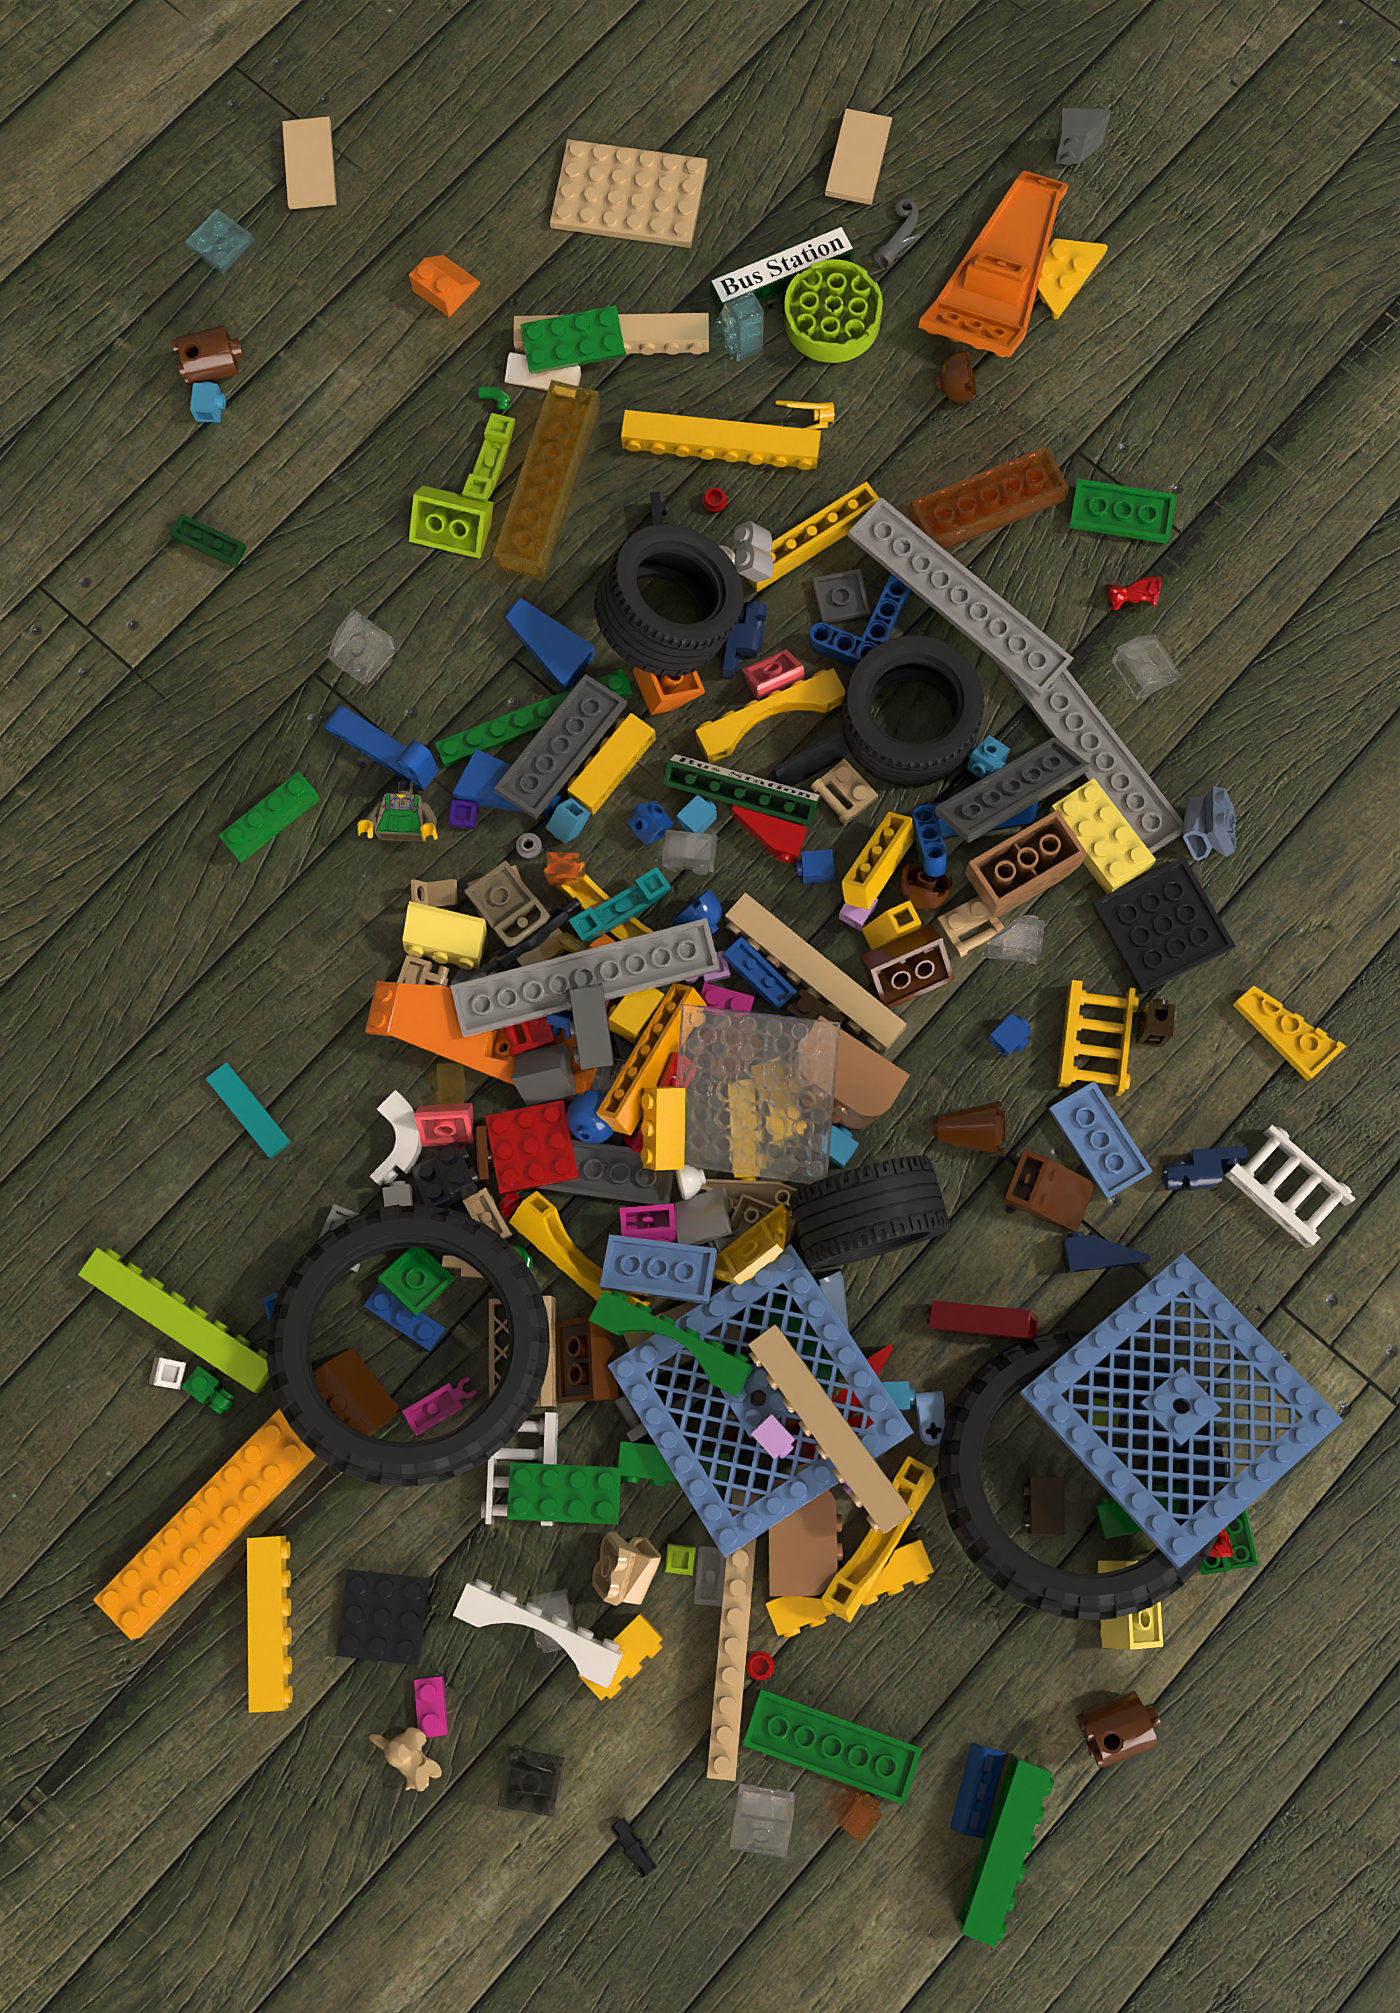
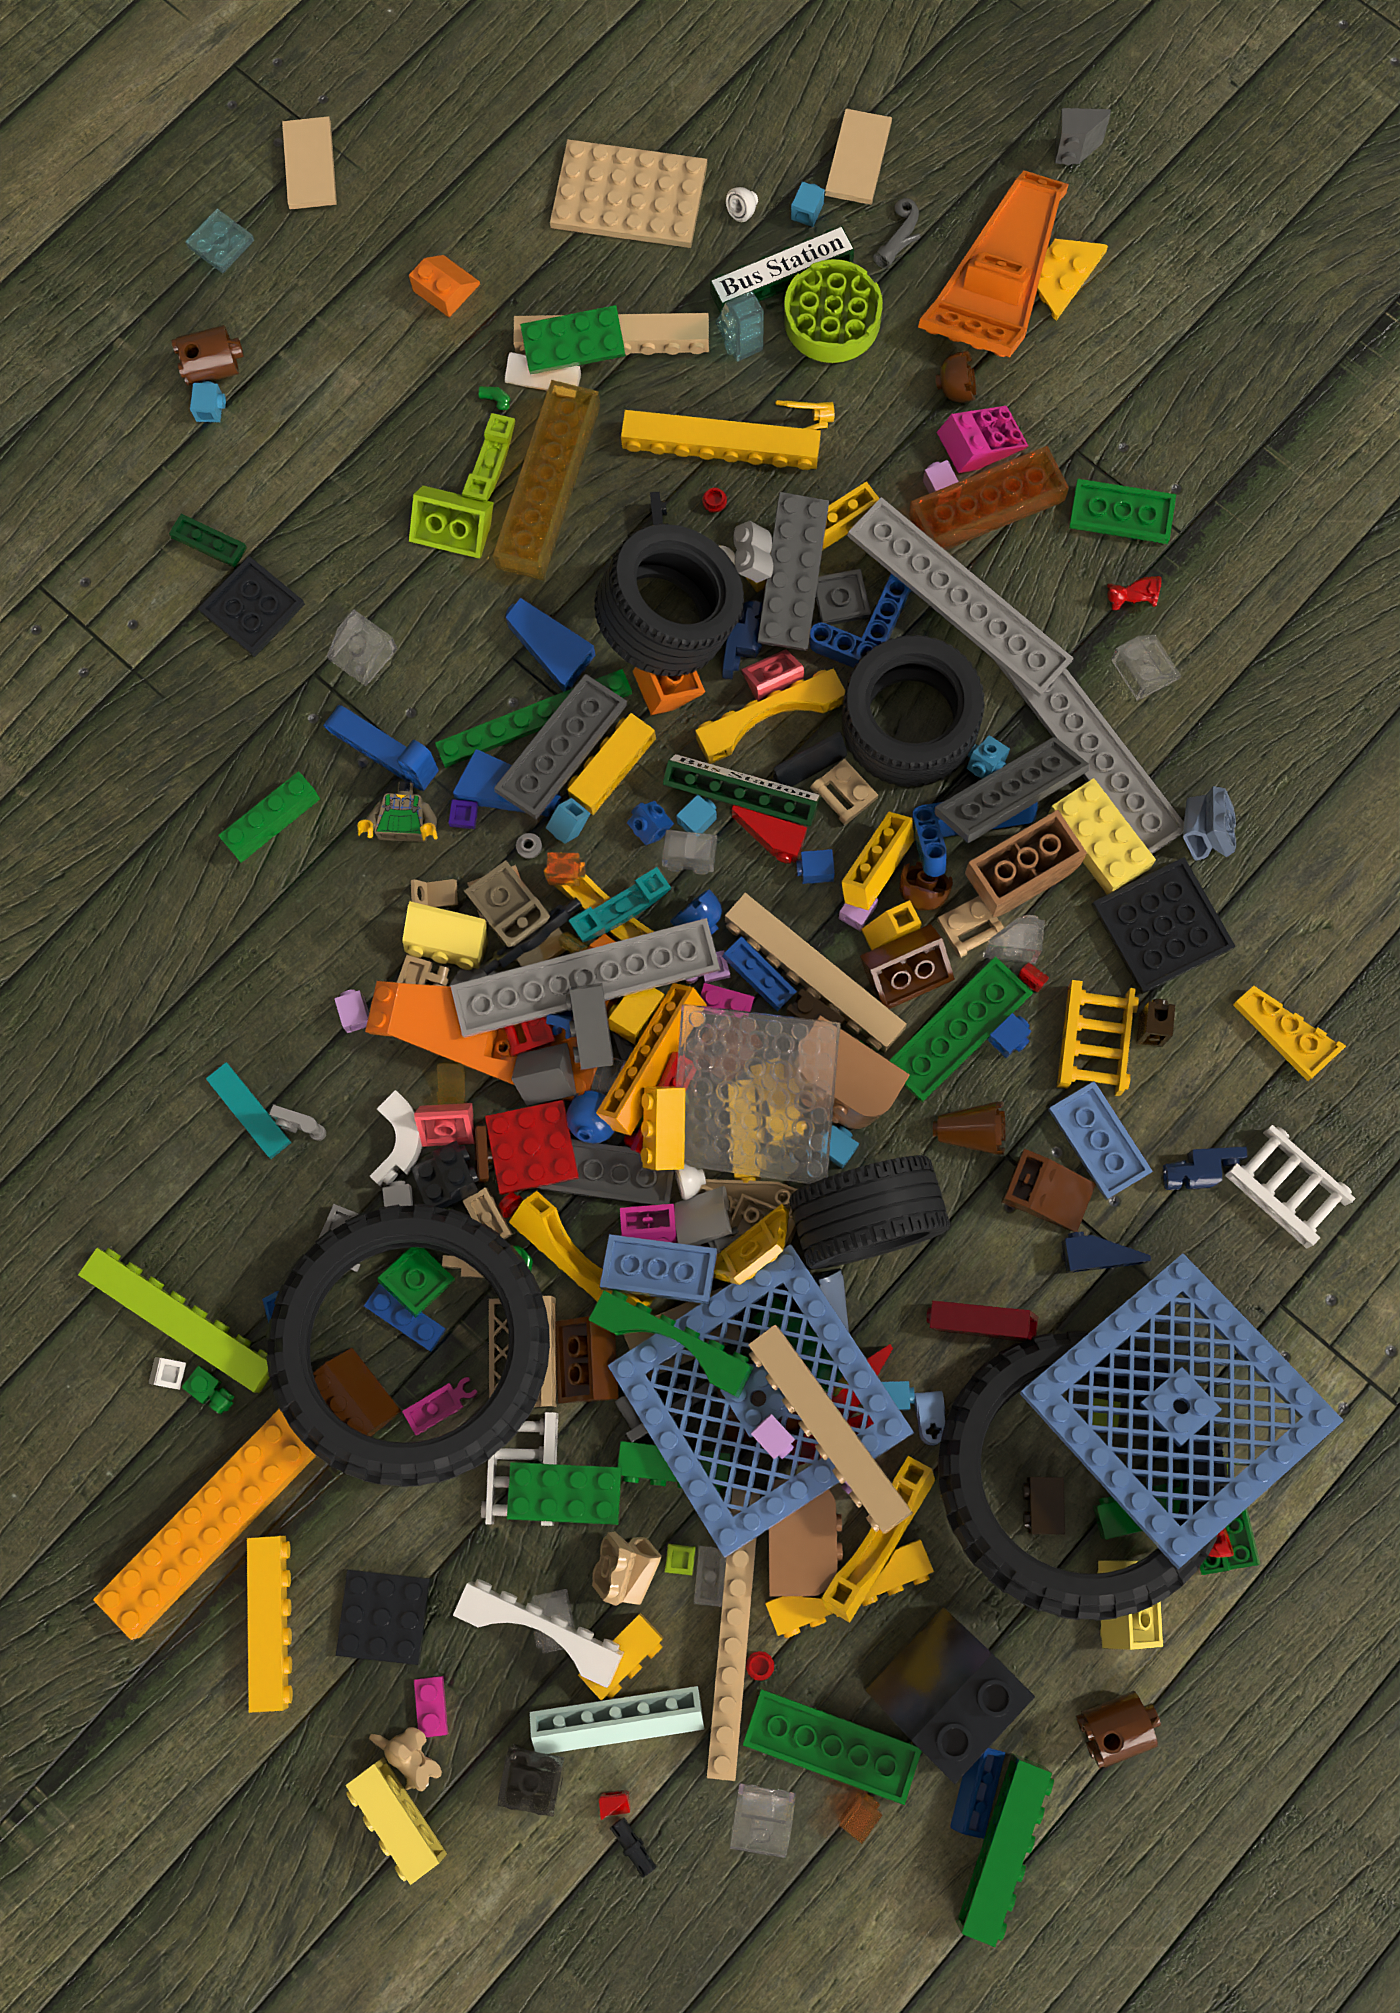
none -> black plate [198,556,305,658]
none -> light grey plate [269,1105,326,1141]
none -> lavender brick [334,990,369,1033]
none -> light yellow brick [346,1757,447,1885]
none -> light aqua brick [530,1686,704,1756]
none -> red slope [599,1790,630,1820]
none -> white brick [726,187,758,222]
none -> dark grey plate [757,492,829,651]
none -> dark azure brick [791,182,825,227]
none -> black slope [863,1605,1035,1784]
none -> green plate [889,956,1034,1103]
none -> lavender brick [923,460,960,506]
none -> dark pink slope [937,406,1028,473]
none -> red slope [1017,963,1049,992]

